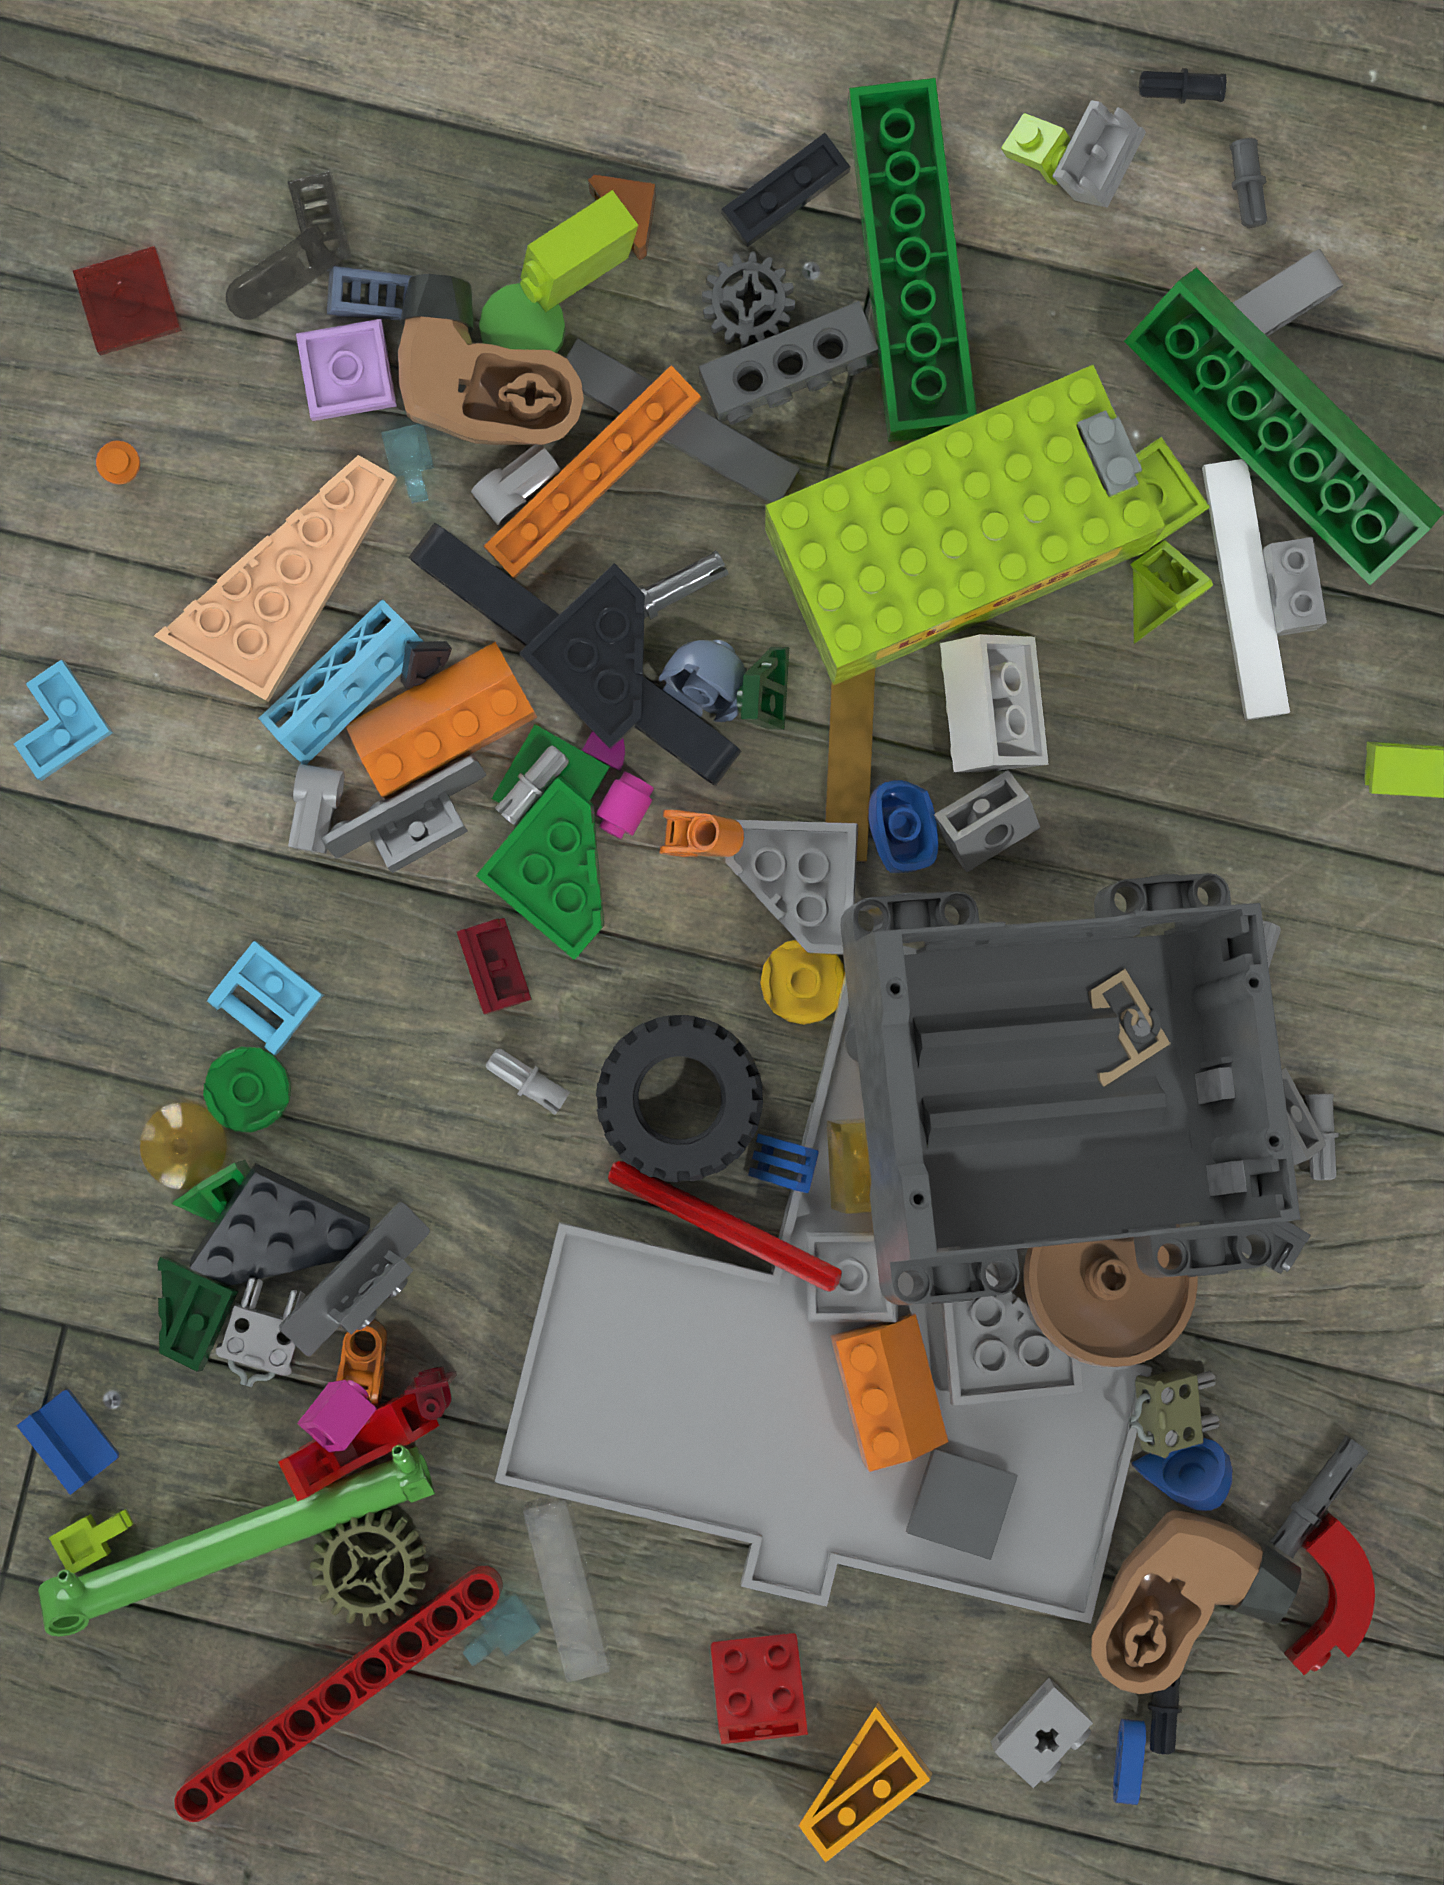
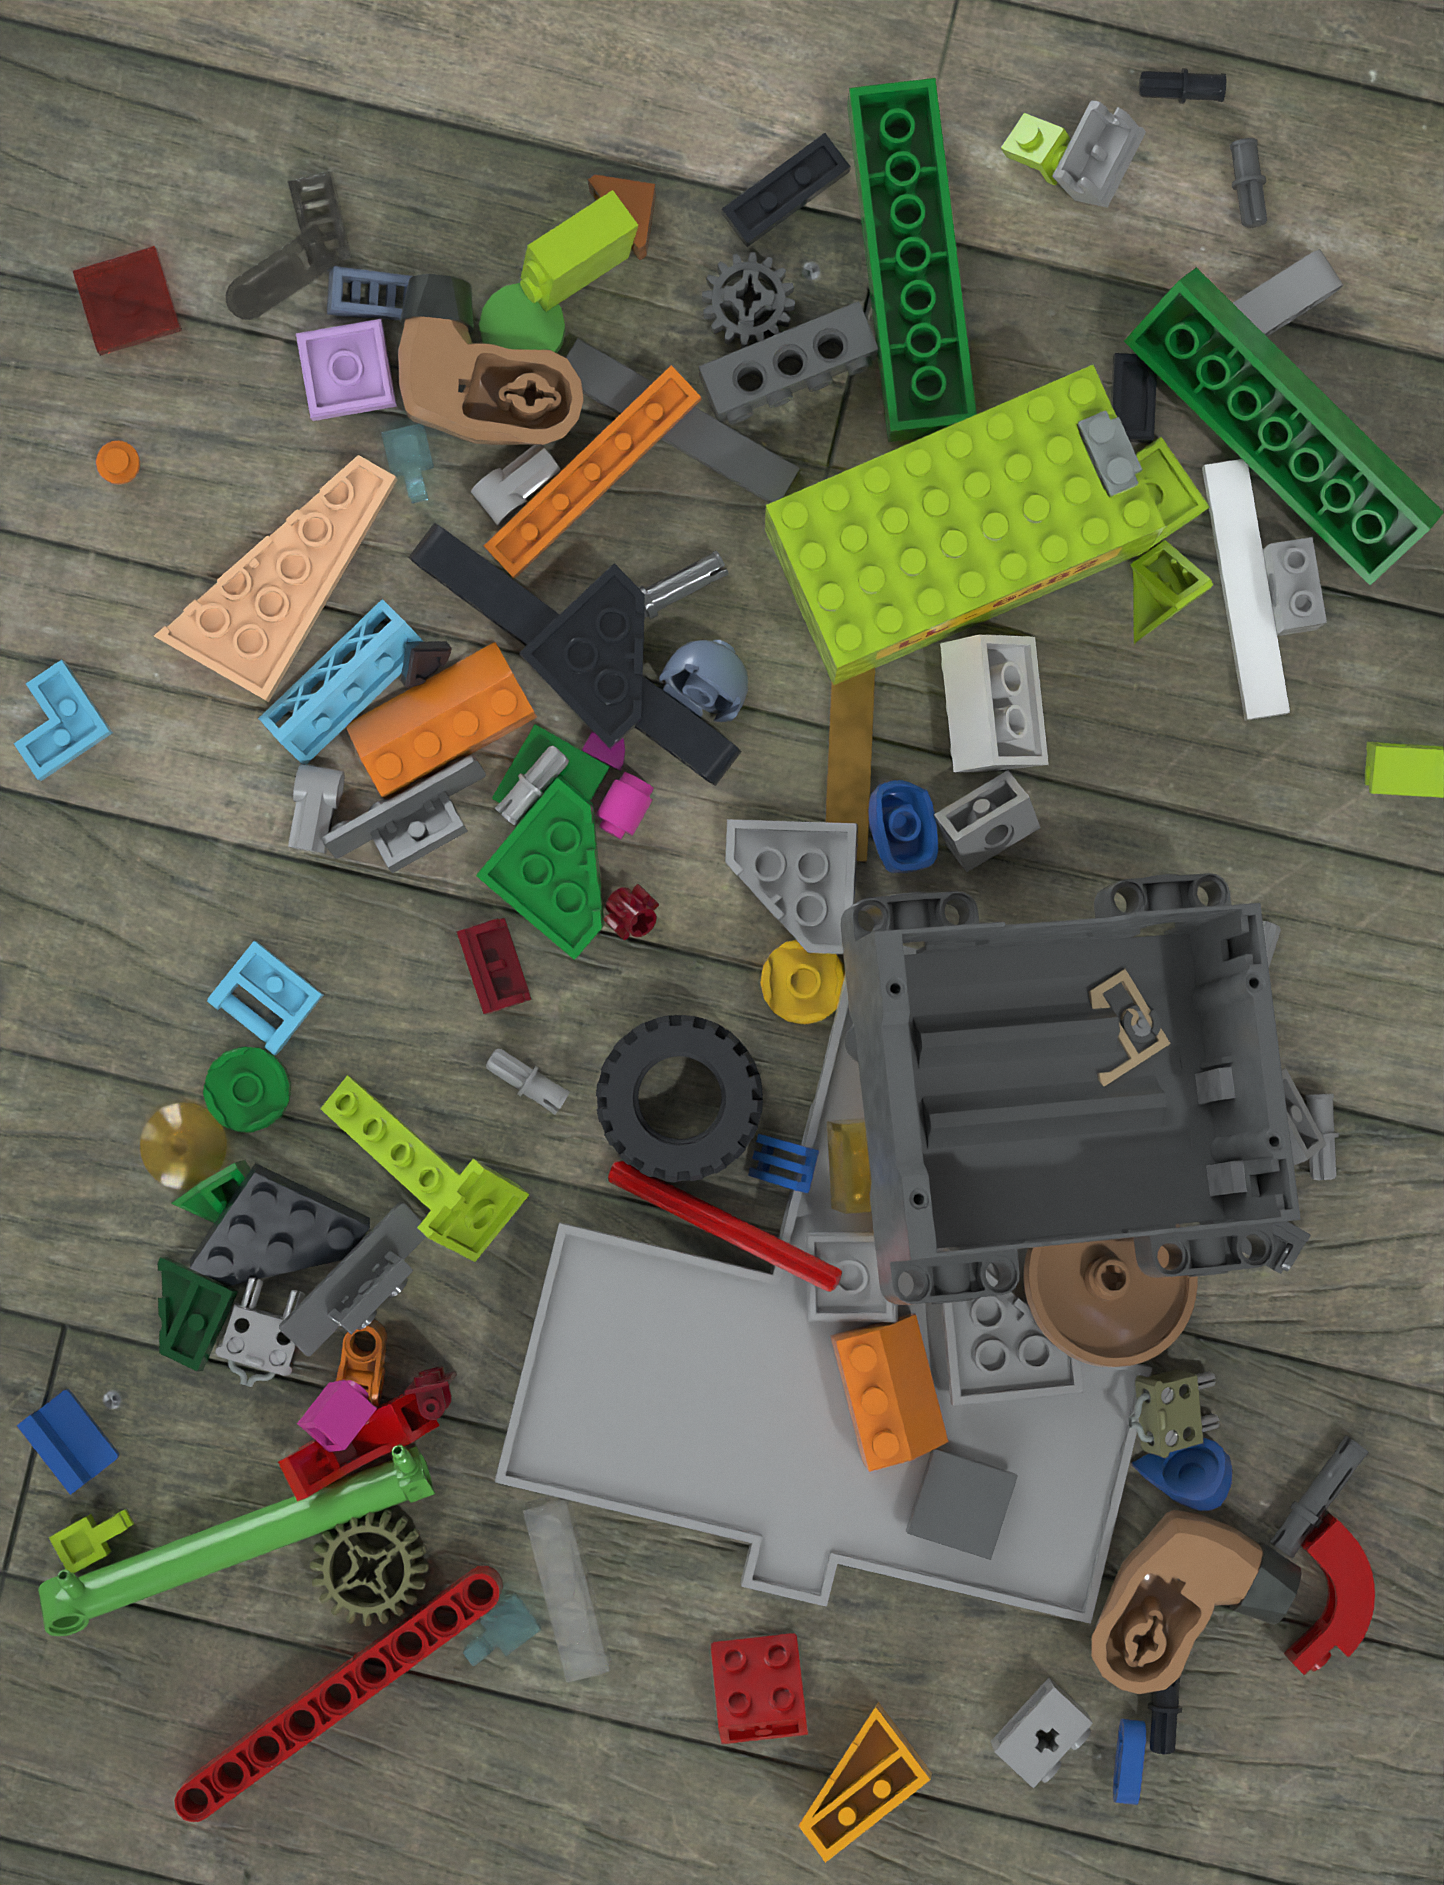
orange piece [659,810,744,857] -> none
dark green wing [737,647,790,730] -> none
none -> lime bracket [320,1075,529,1262]
none -> dark red gear [603,884,659,940]
none -> black tile [1111,353,1157,443]

